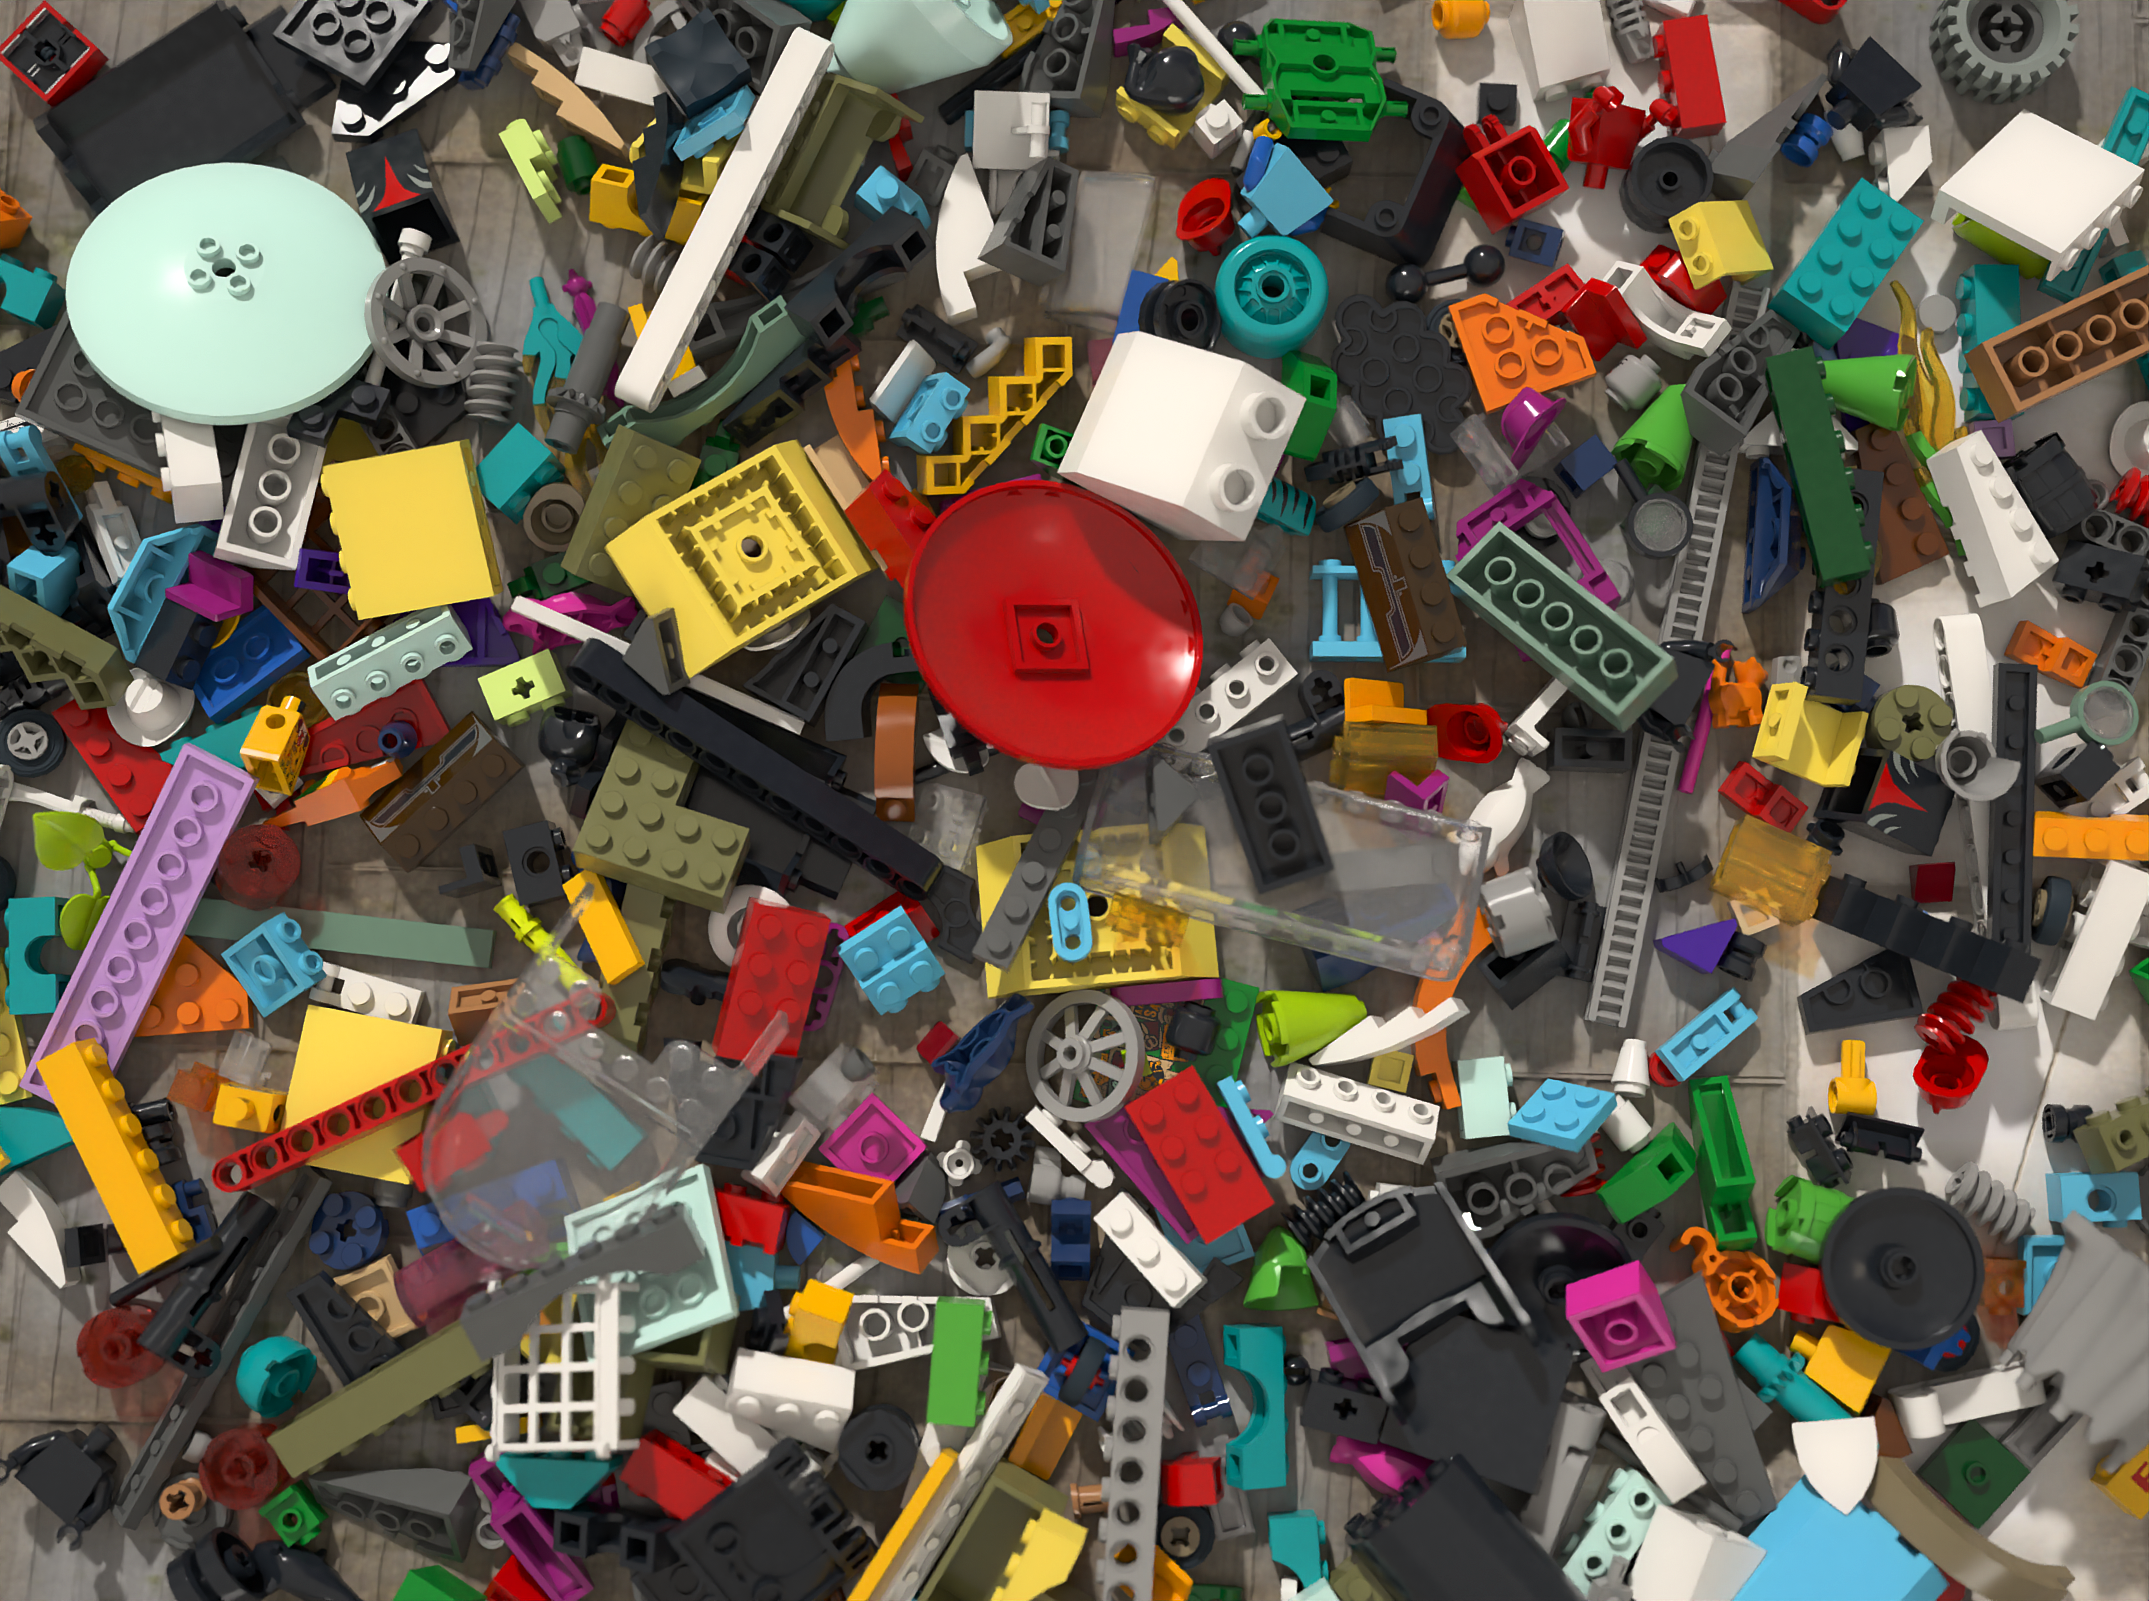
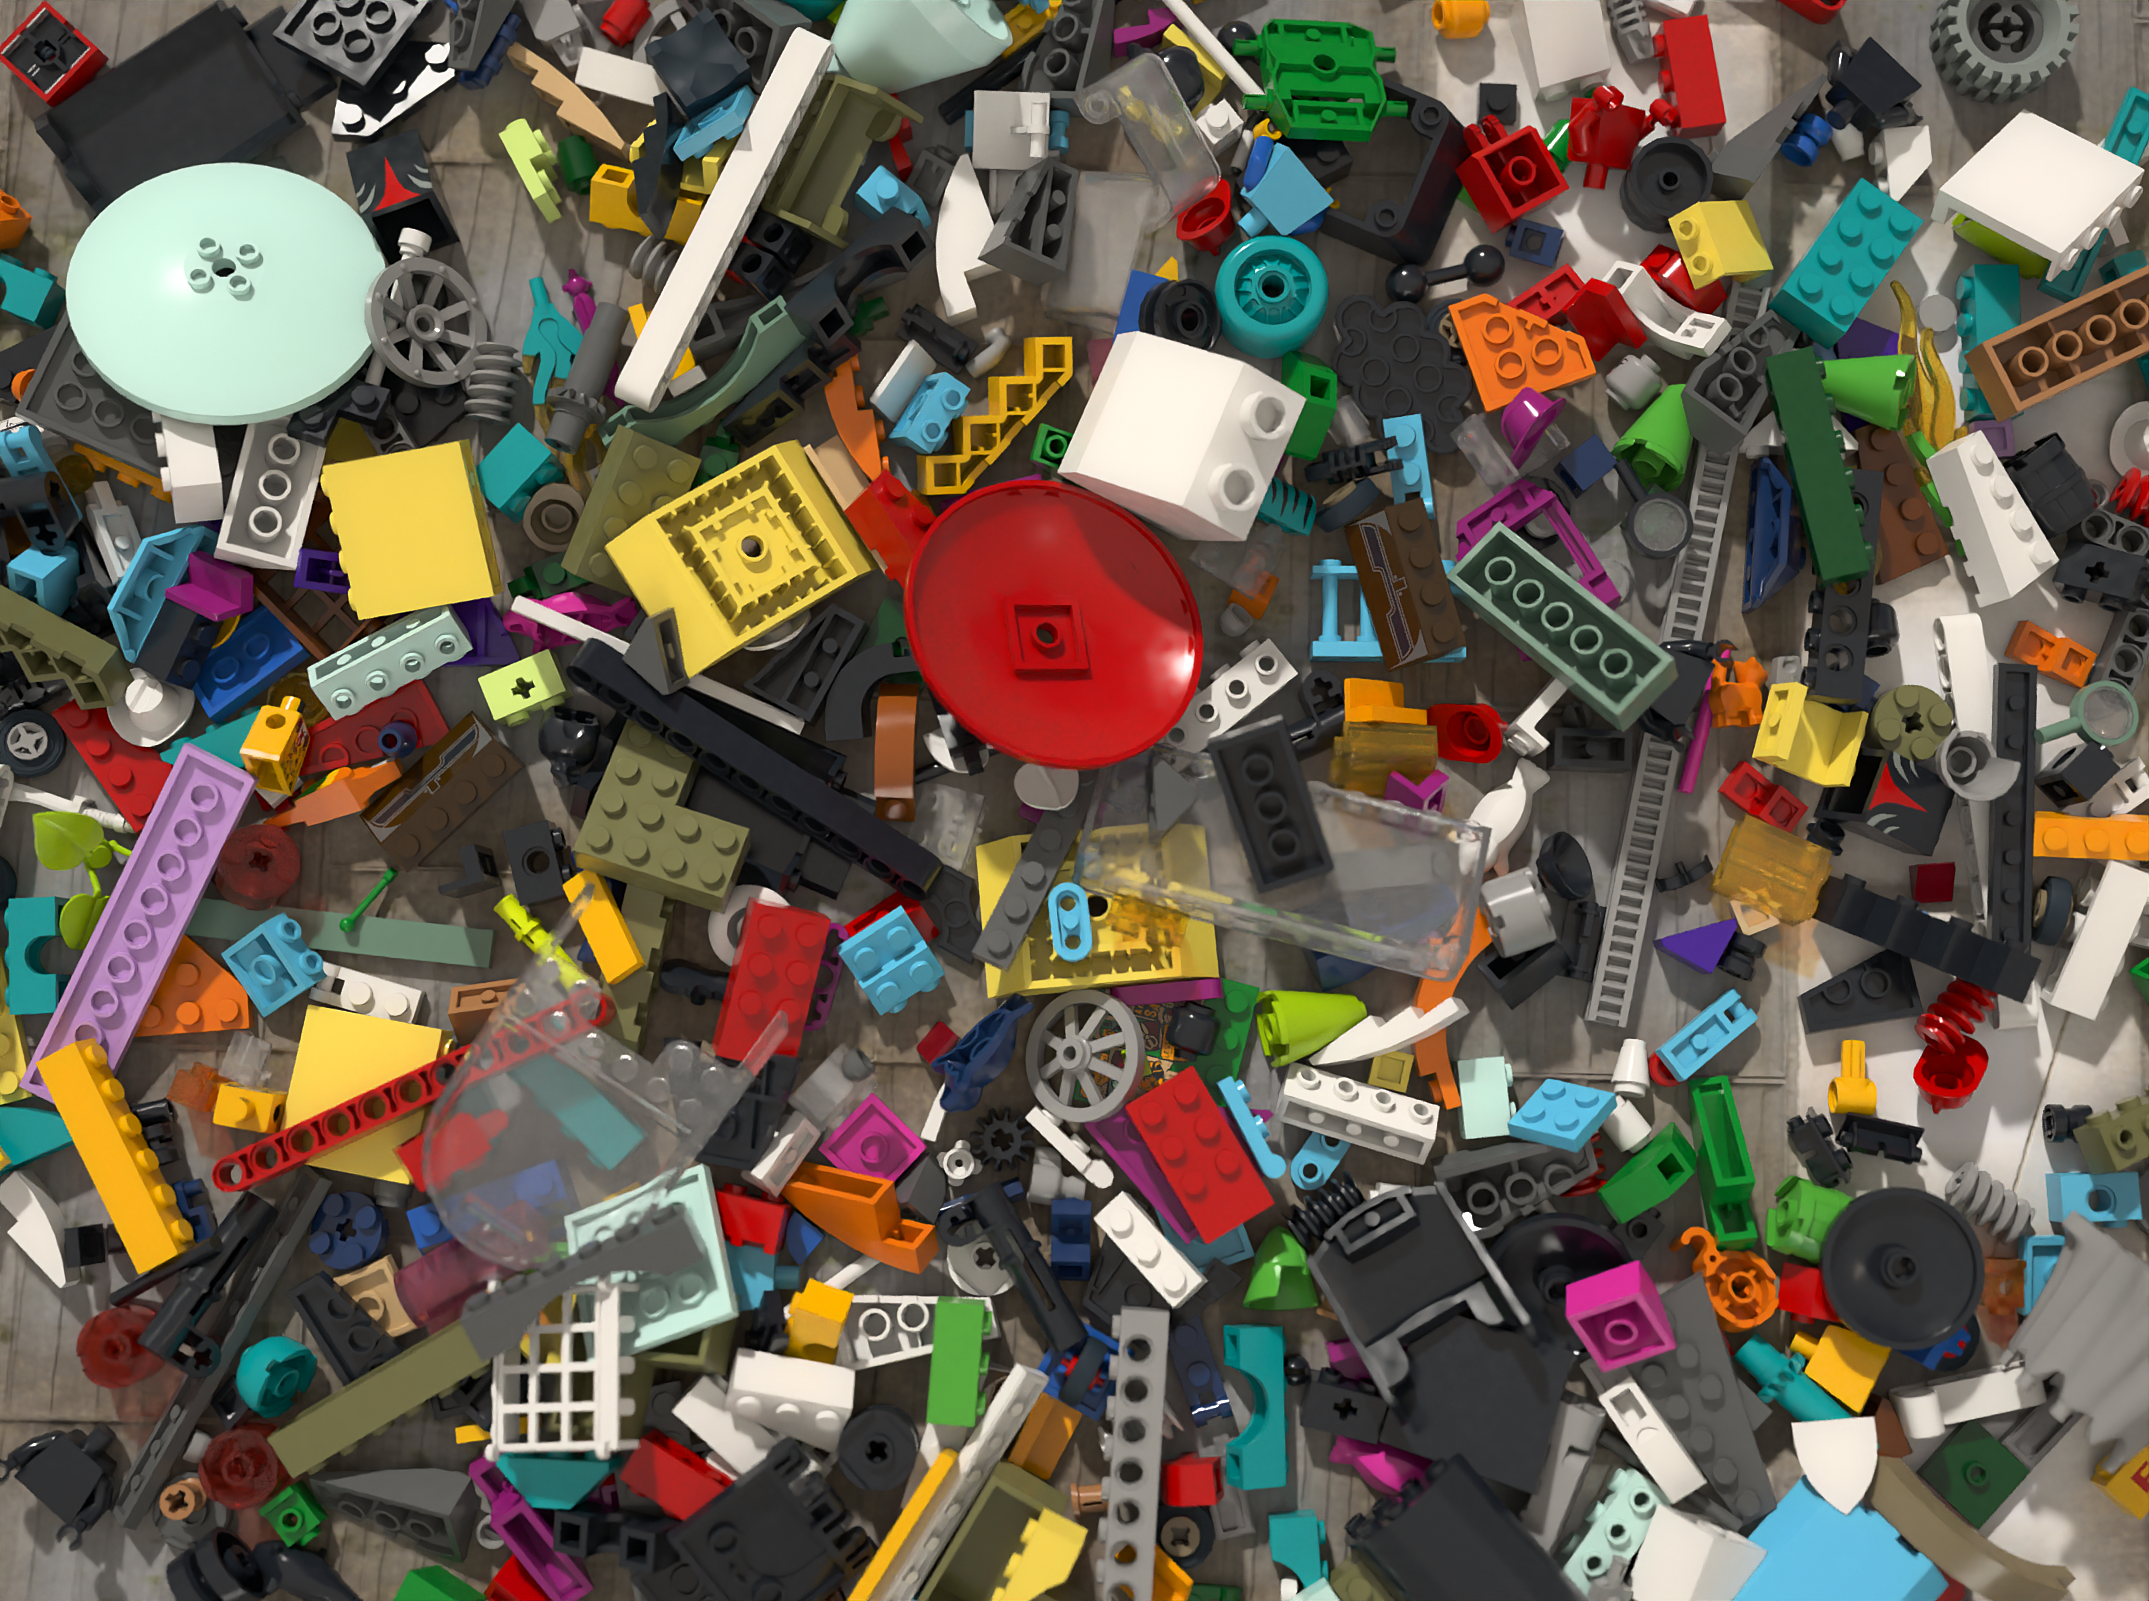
none -> black plate [211,1375,255,1432]
none -> green hinge [339,867,399,933]
none -> clear windscreen [1072,53,1221,235]

